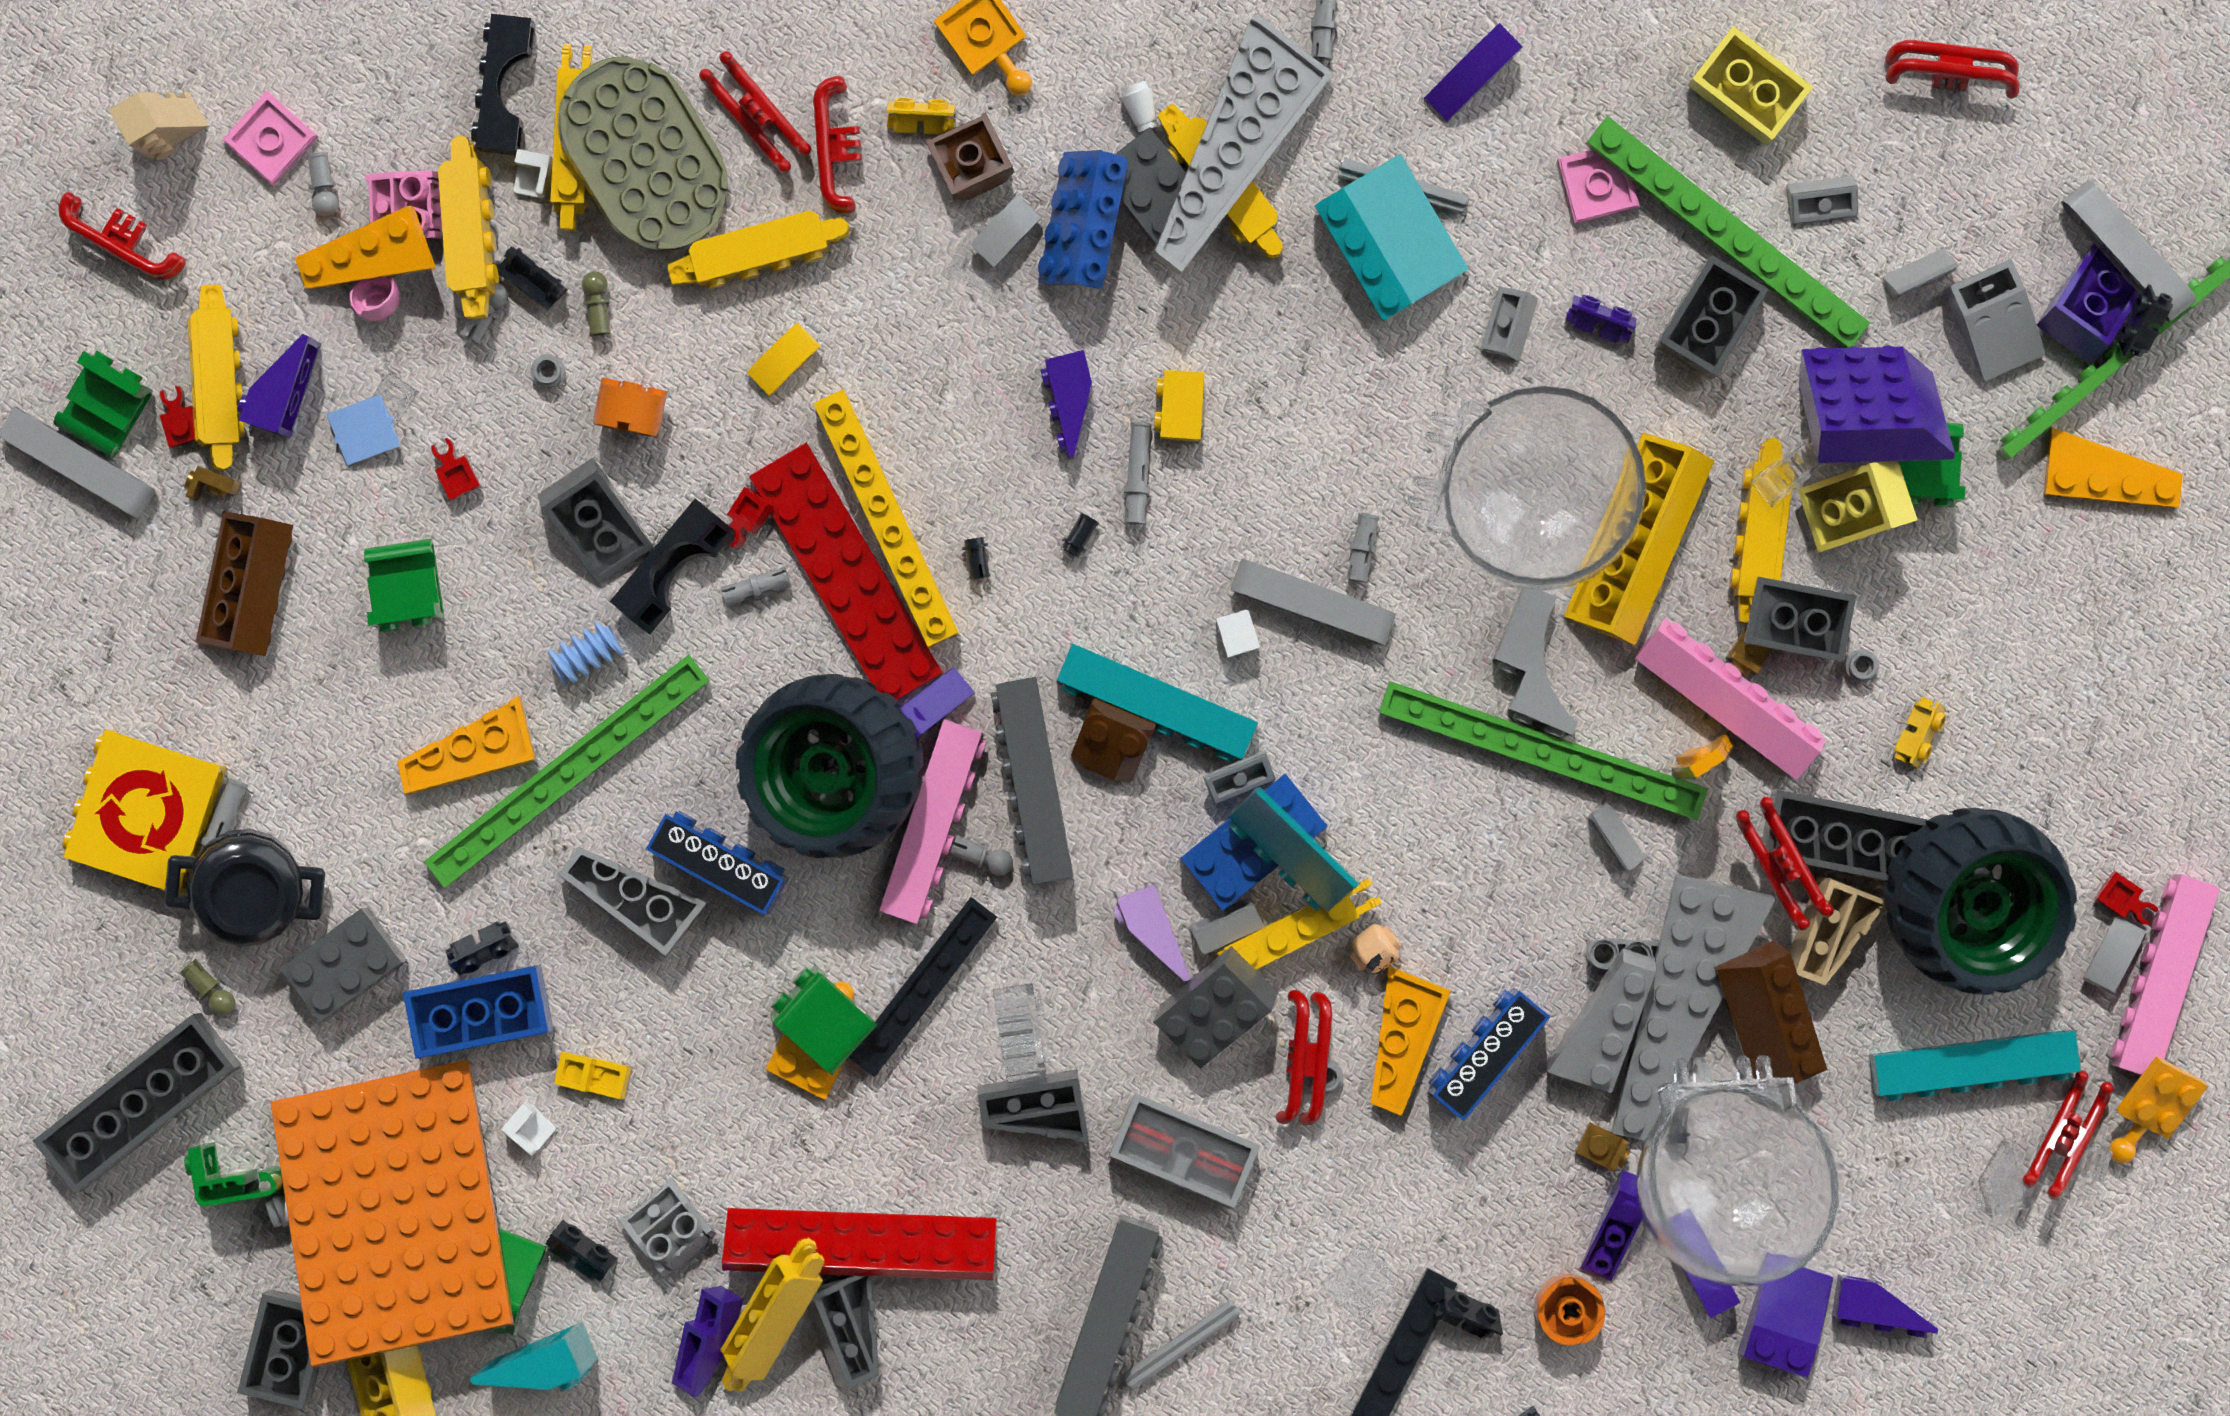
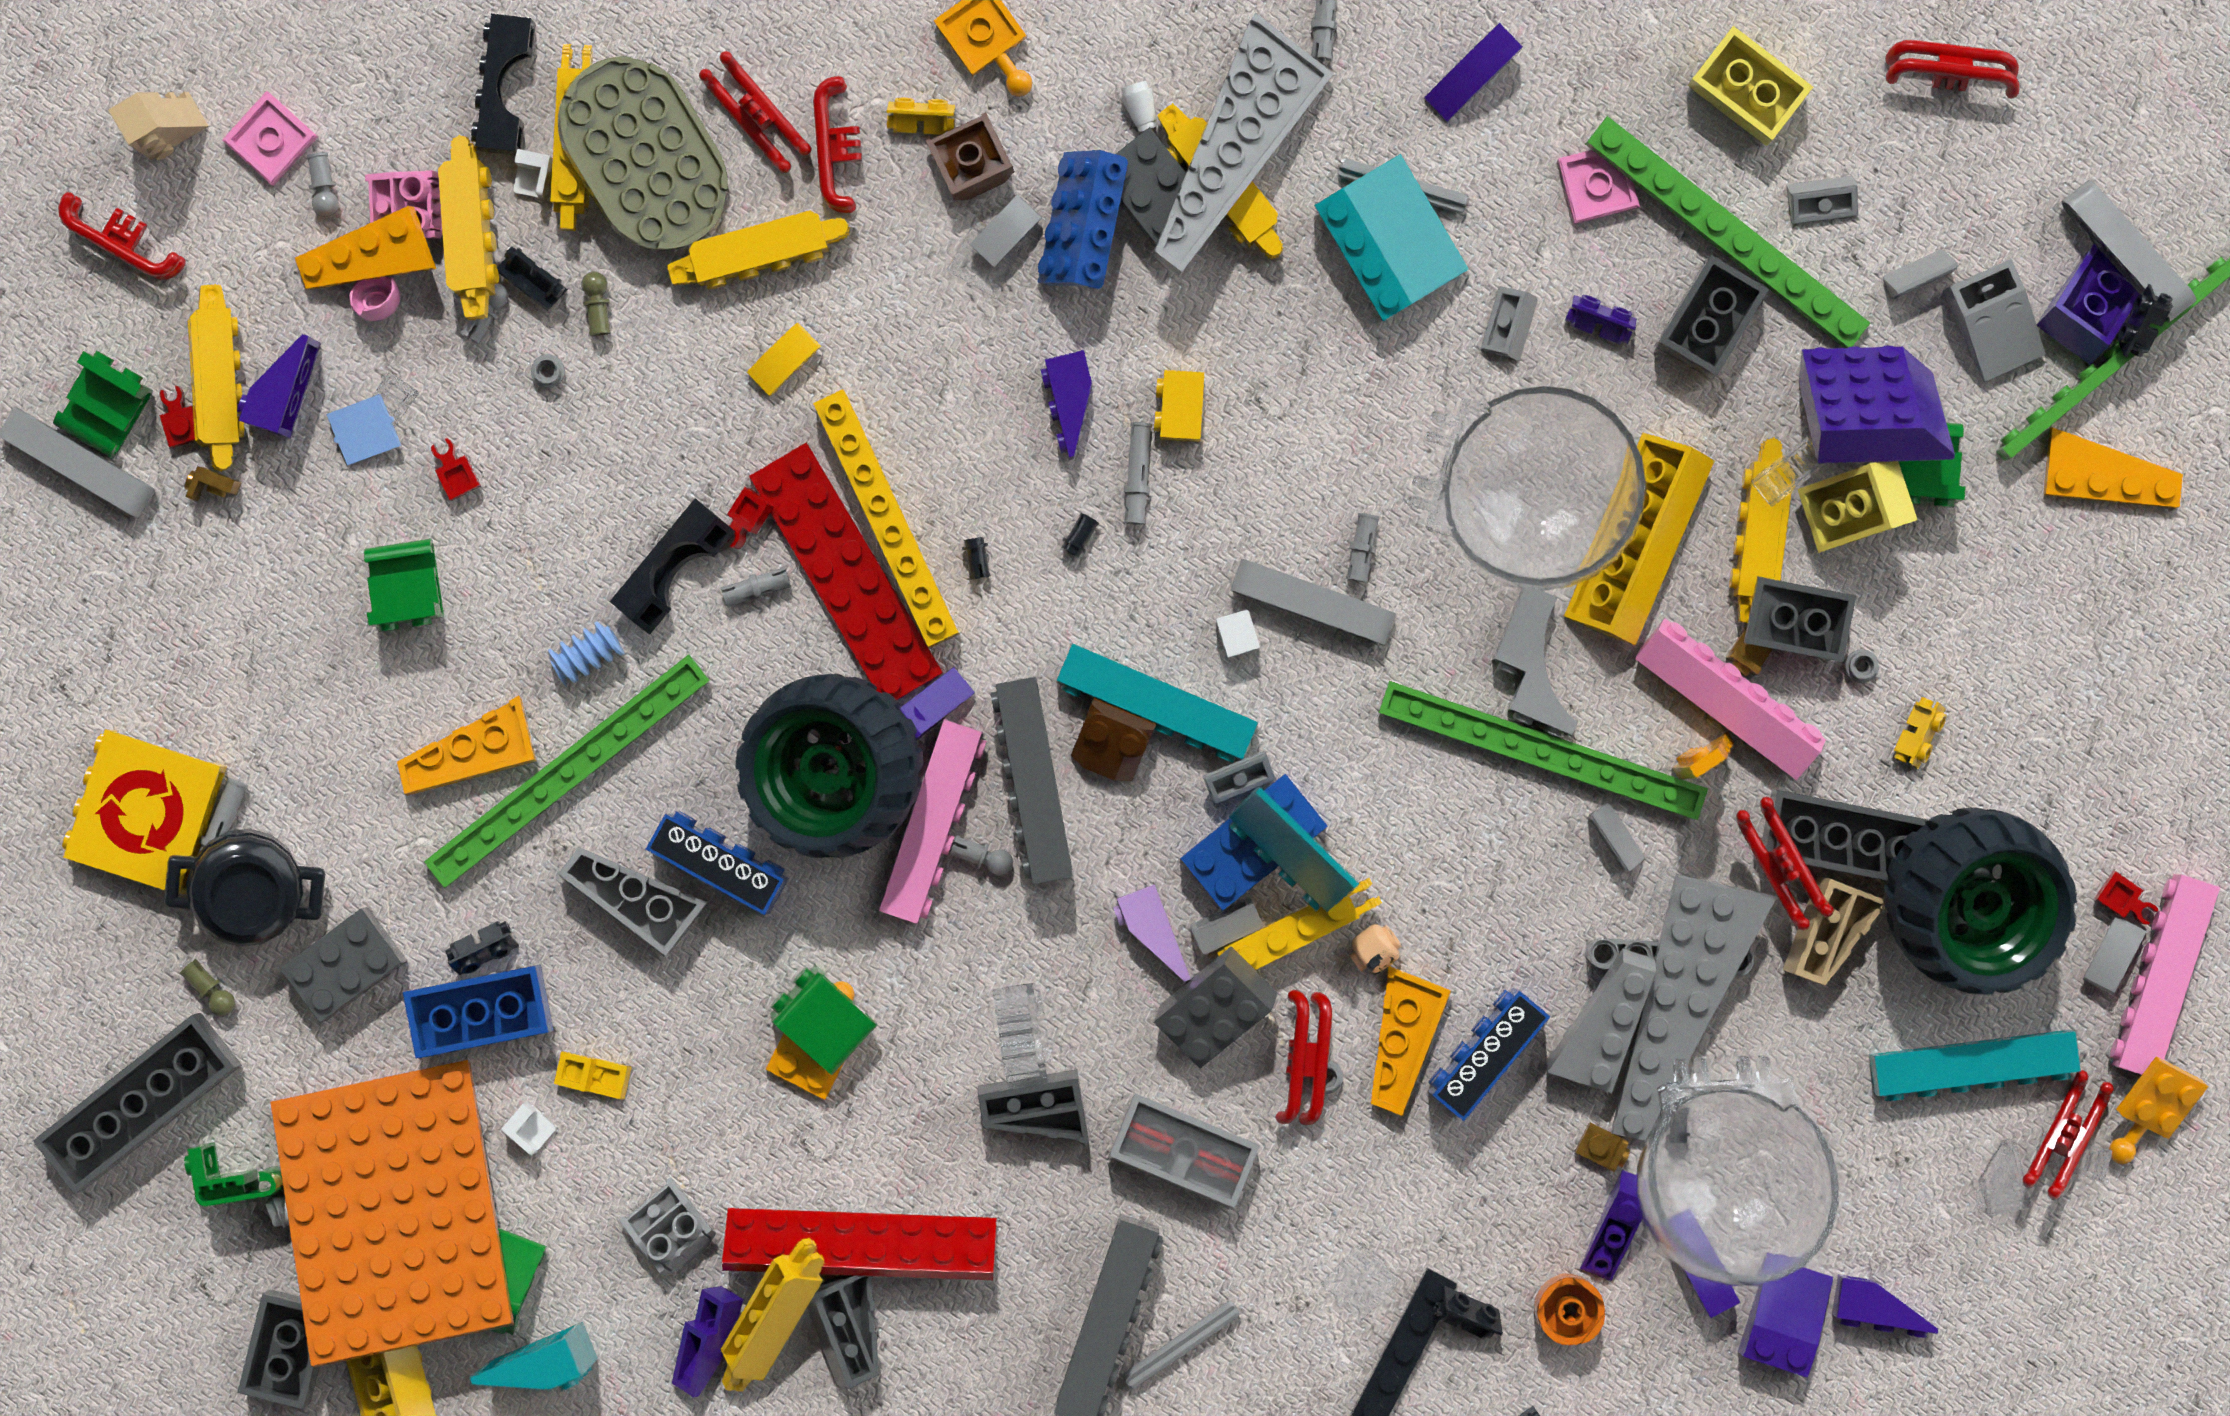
reddish brown slope [195,511,293,657] -> none
dark grey slope [537,458,654,584] -> none
black hinge [545,1220,617,1283] -> none
orange brick [593,378,668,438] -> none
black plate [848,897,997,1078] -> none
reddish brown slope [1714,940,1827,1085] -> none

